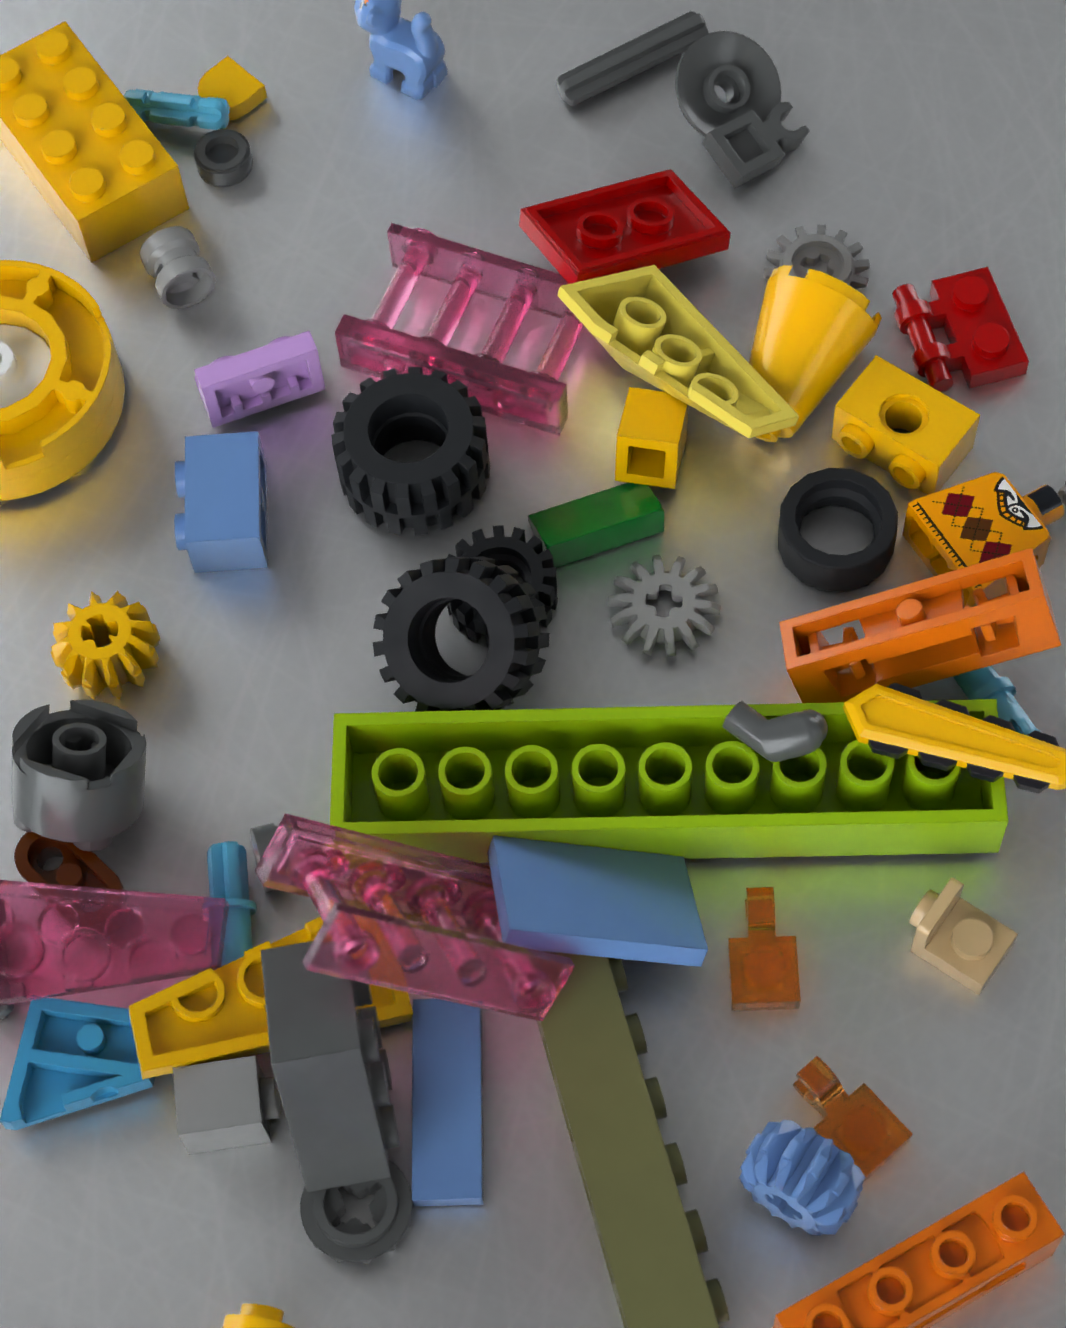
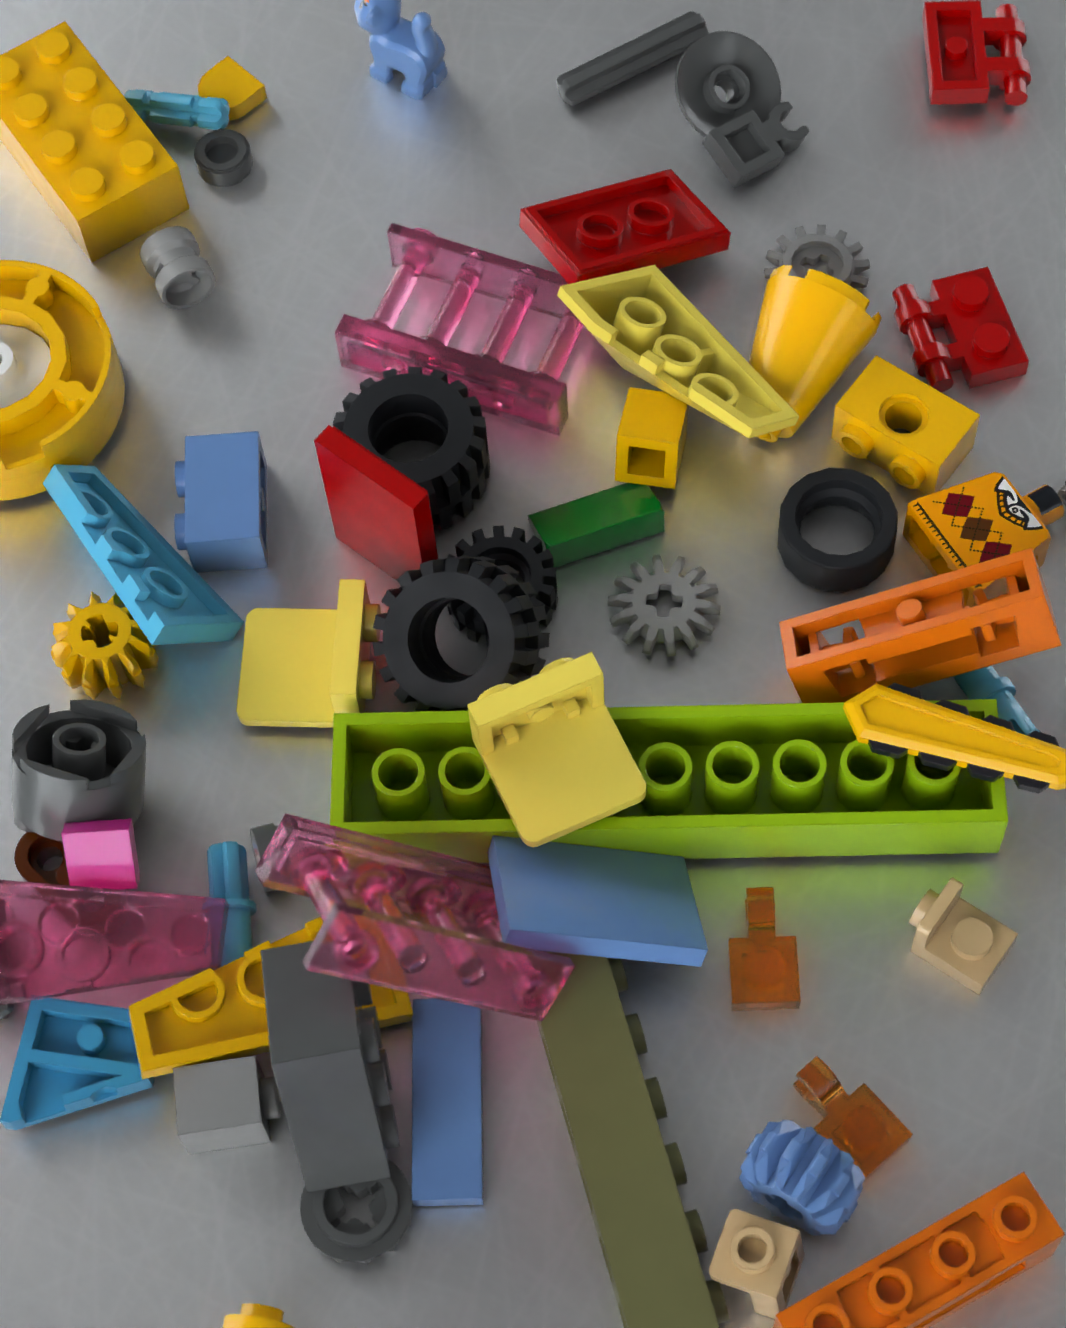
lavender bracket [194,331,326,428] -> none
dark grey arm [723,701,828,762] -> none
none -> medium azure wing [42,464,244,645]
none -> dark pink tile [61,819,141,893]
none -> light yellow bracket [236,579,381,728]
none -> red tile [314,425,438,581]
none -> light yellow bracket [467,652,646,847]
none -> tan bracket [709,1209,805,1319]
none -> red plate [922,0,1031,106]

